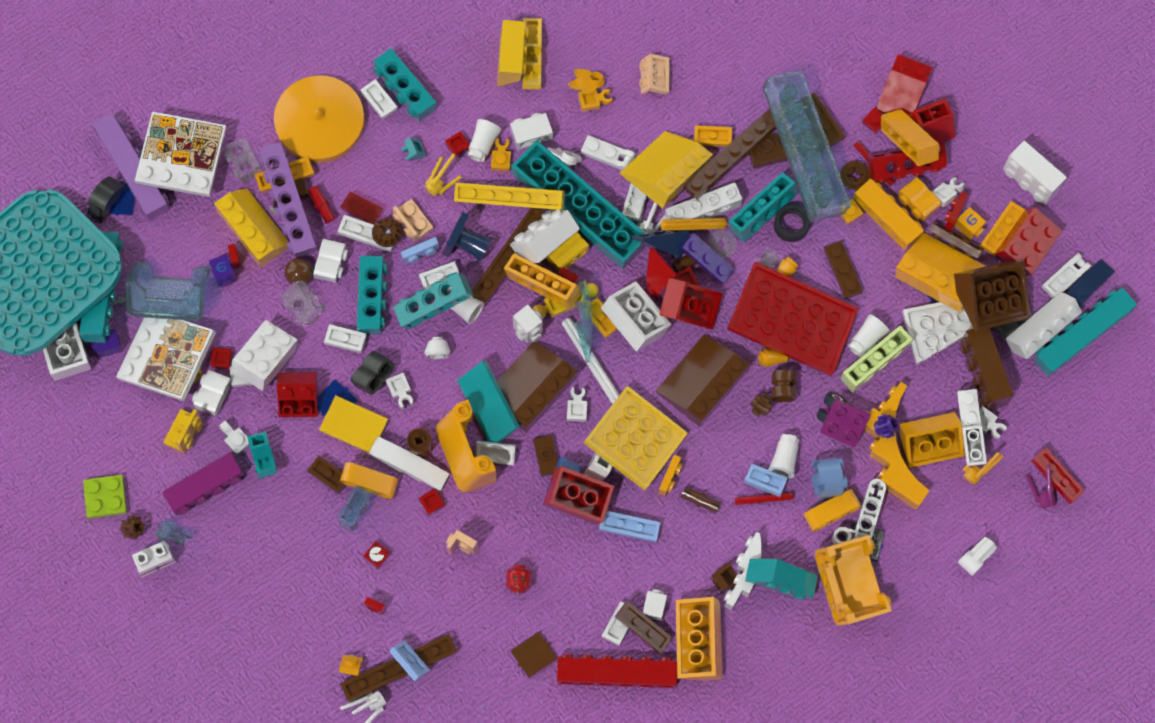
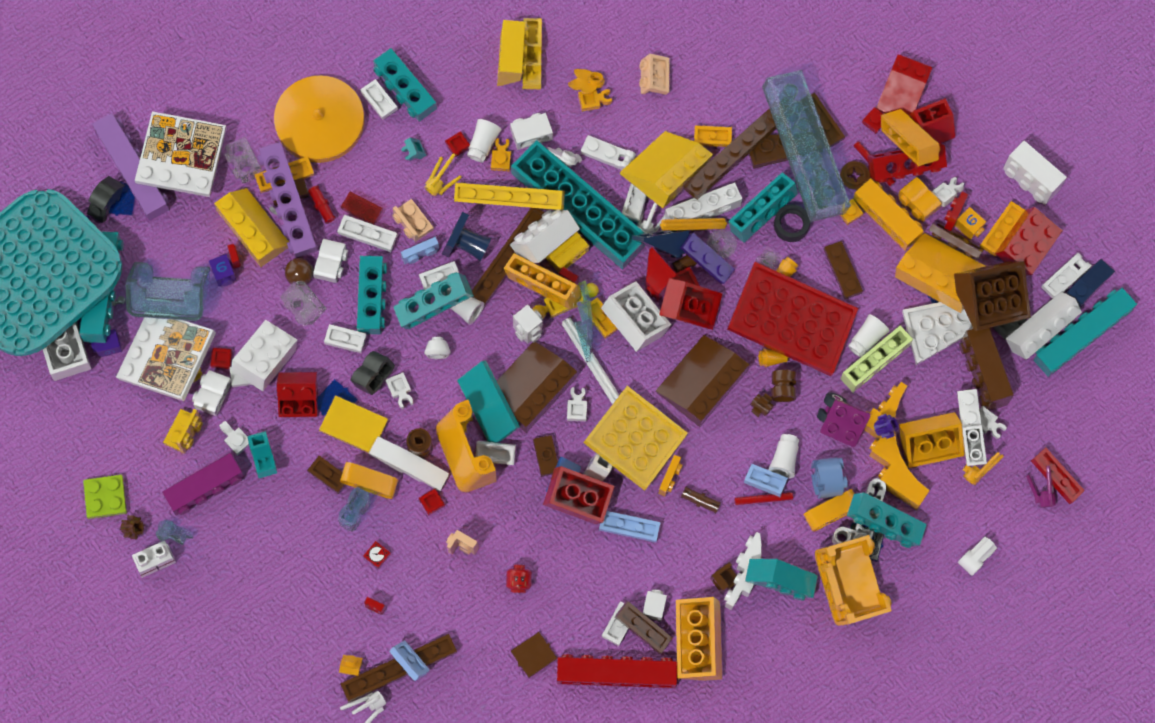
reddish brown gear [372,218,402,247] -> none
none -> teal brick [847,492,927,548]

